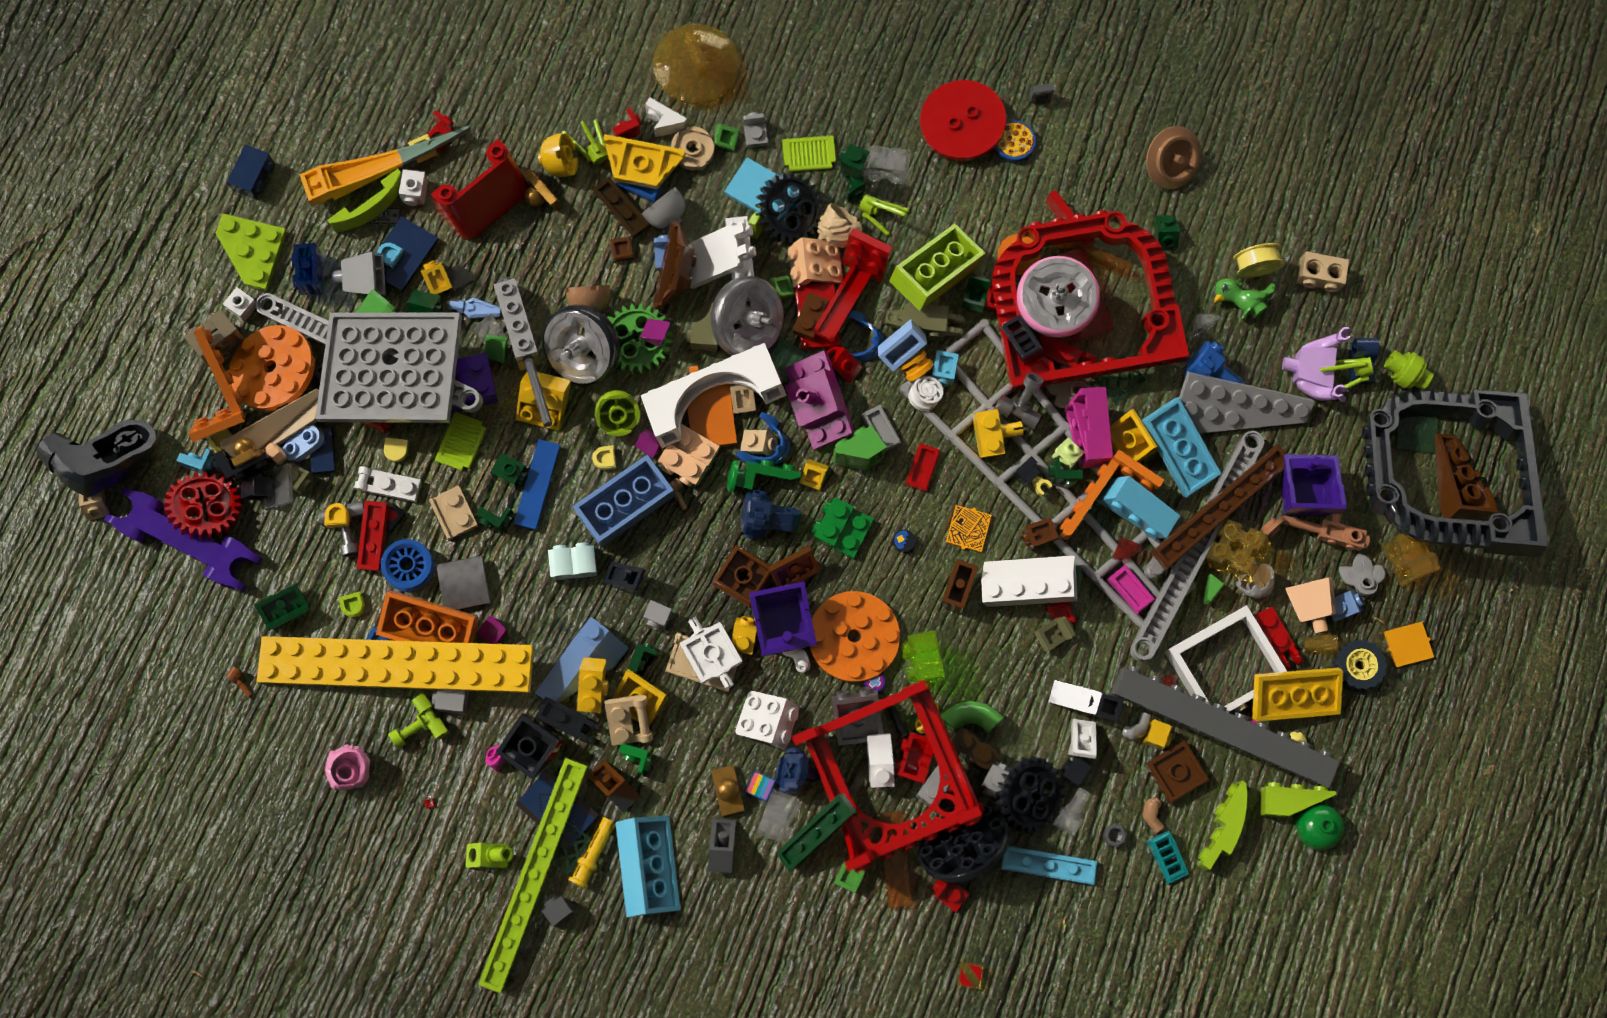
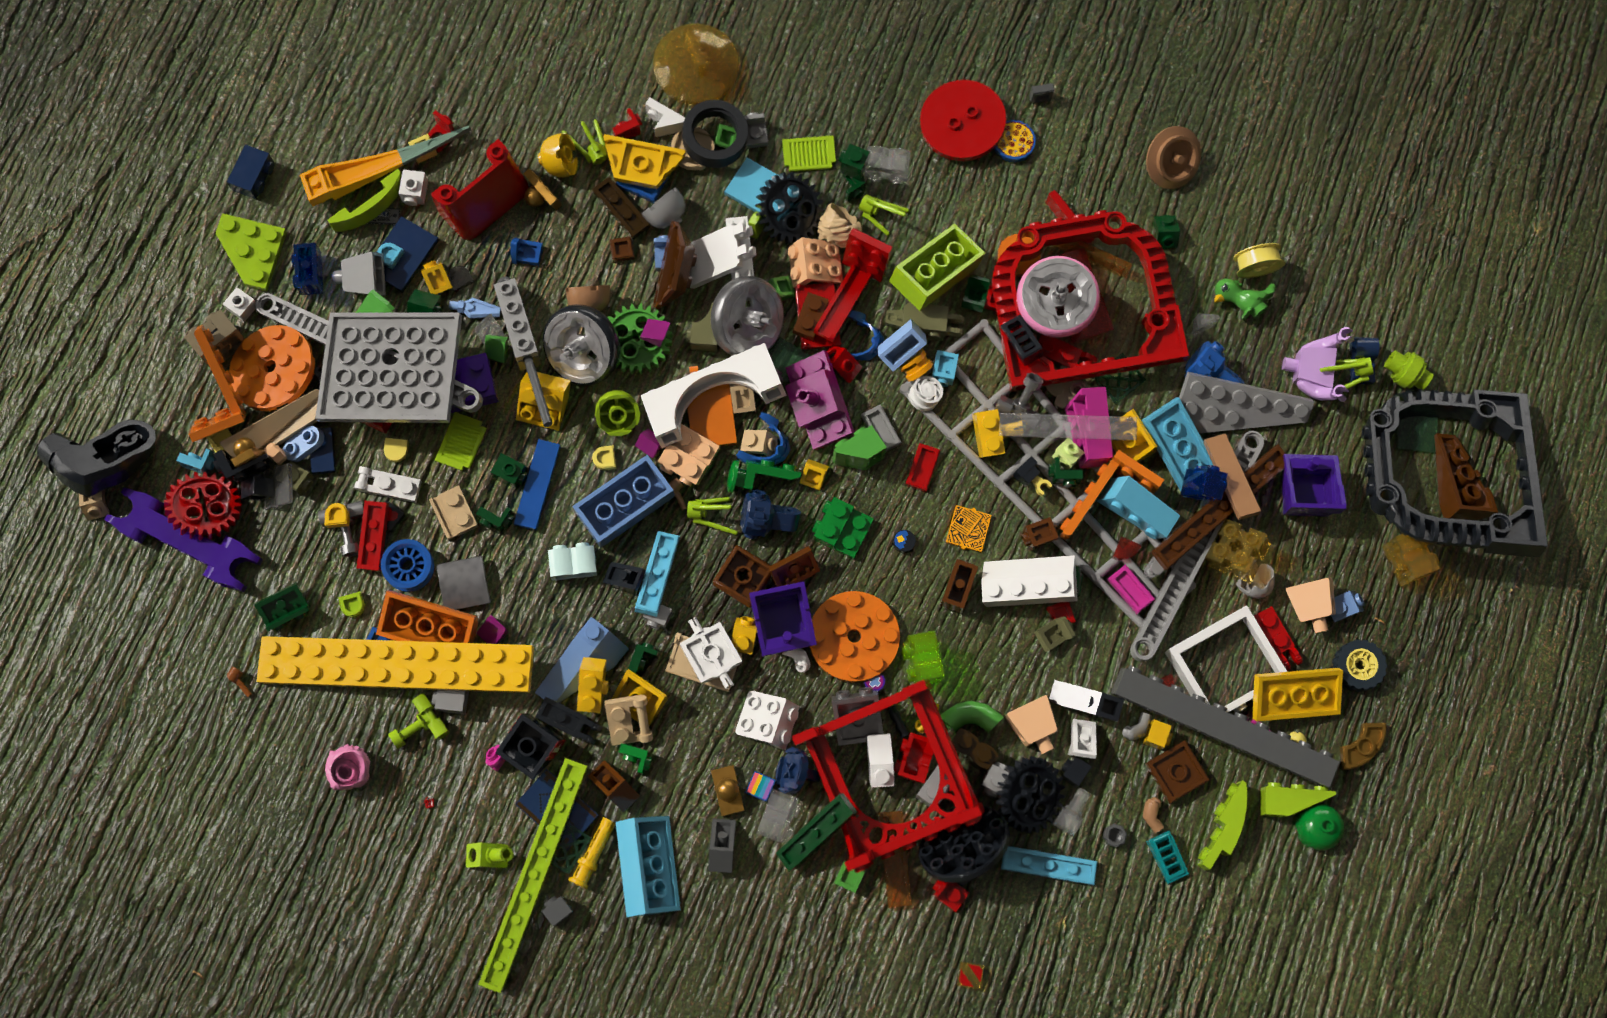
bright green slope [1203,574,1224,605] -> none
nougat piece [1258,513,1370,551] -> none
tan brick [1297,251,1349,292] -> none
clear yellow cone [1303,632,1338,655] -> none
light grey plate [1339,554,1385,596] -> none
light orange piece [1384,622,1434,668] -> none
none -> blue tile [510,238,543,266]
none -> medium azure tile [635,531,680,617]
none -> black tyre [682,100,748,168]
none -> lime plant [687,497,738,535]
none -> clear tile [999,413,1137,440]
none -> light nougat torso [1004,695,1057,754]
none -> clear blue brick [1181,465,1228,501]
none -> medium nougat tile [1203,433,1261,520]
none -> pearl gold tile [1340,723,1386,770]

